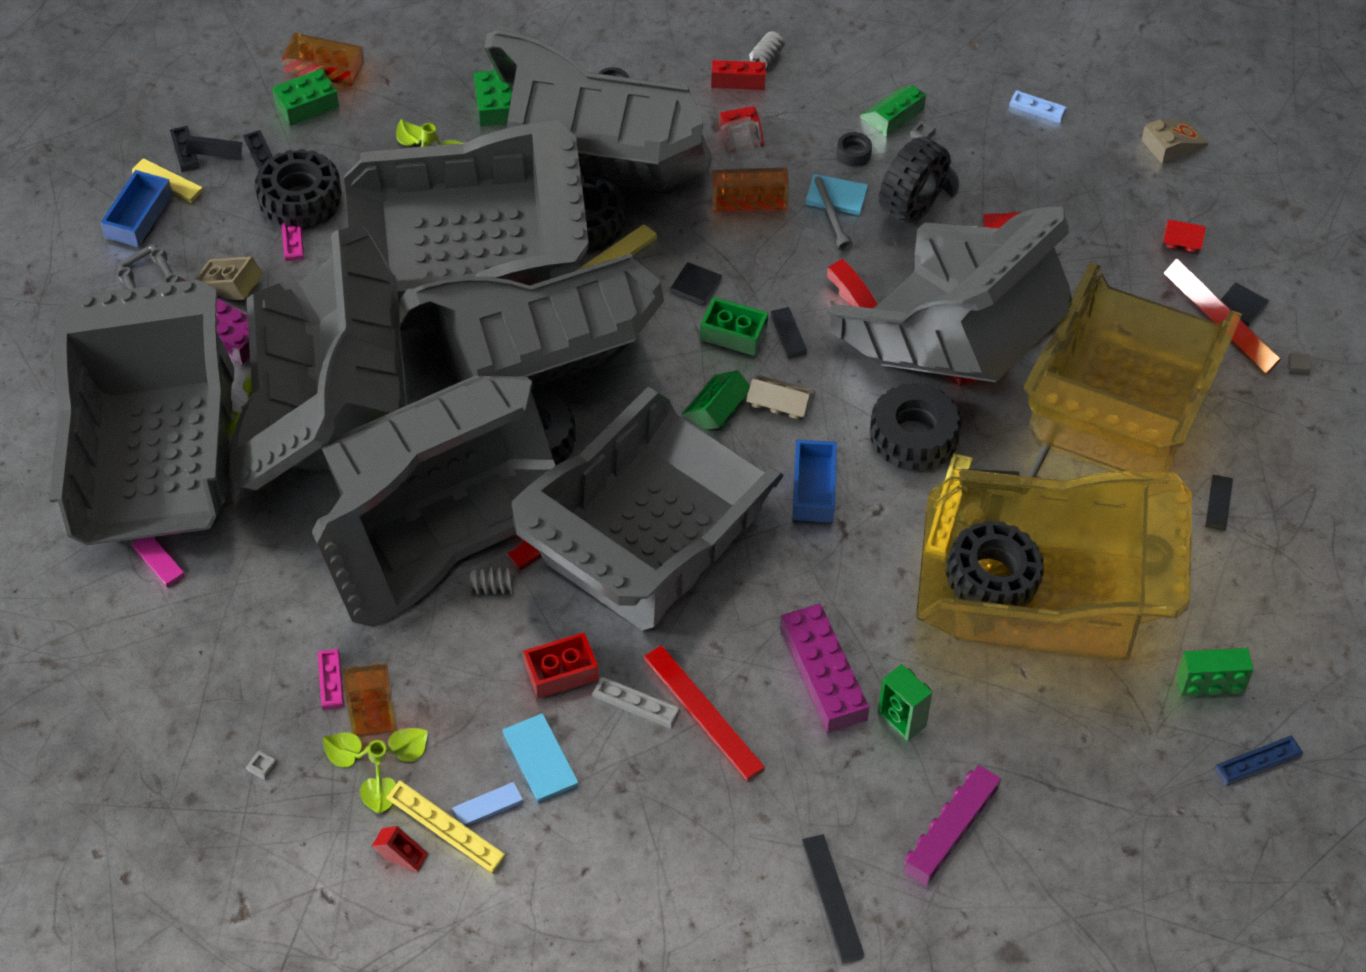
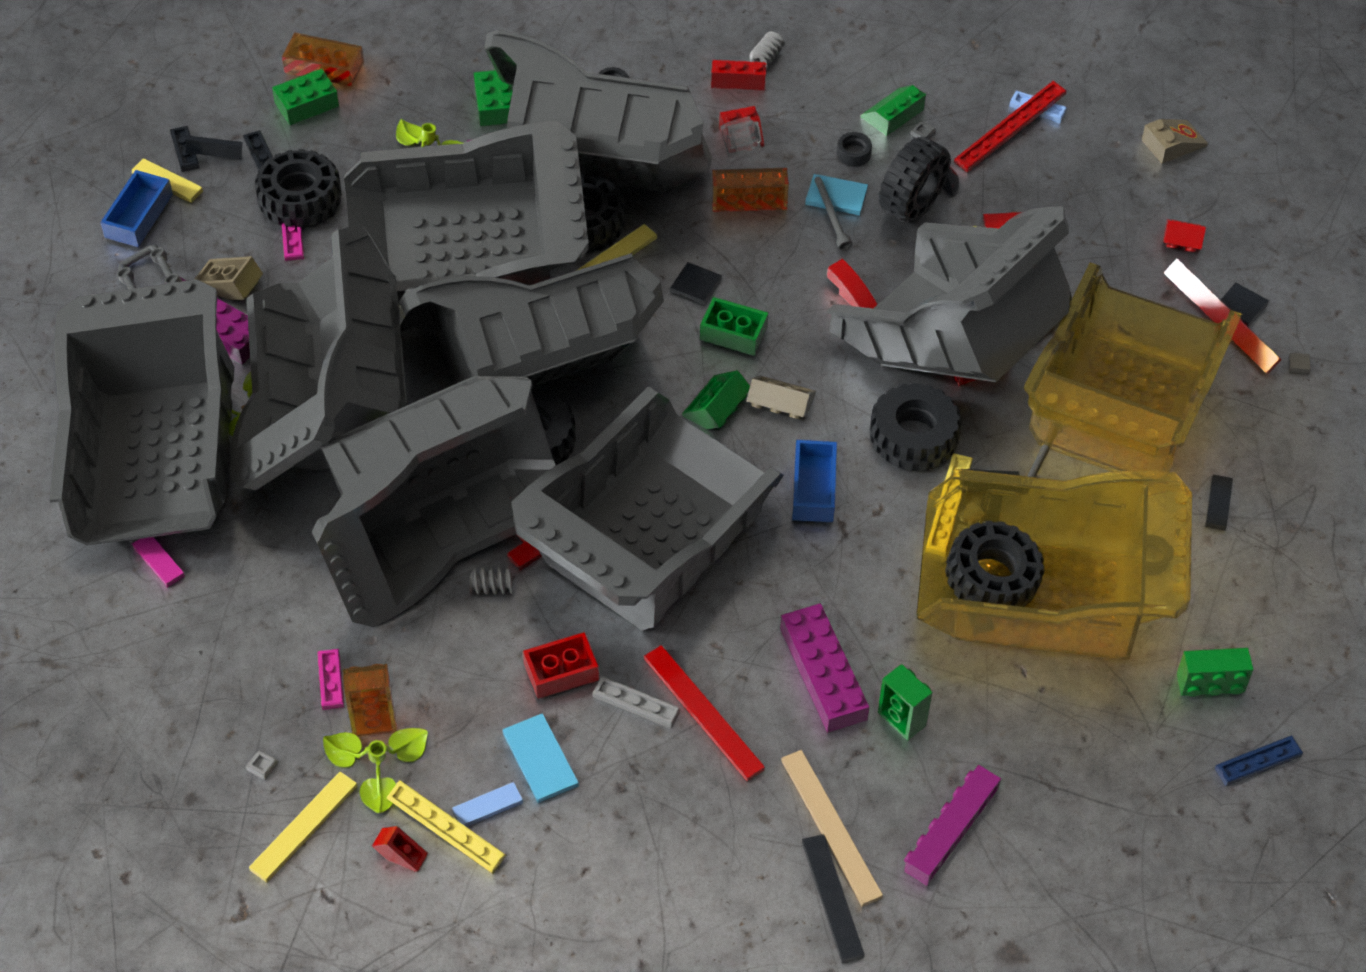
black tile [771,307,807,359] -> none
none -> light yellow tile [249,772,357,883]
none -> tan tile [781,750,883,907]
none -> red tile [954,81,1067,173]

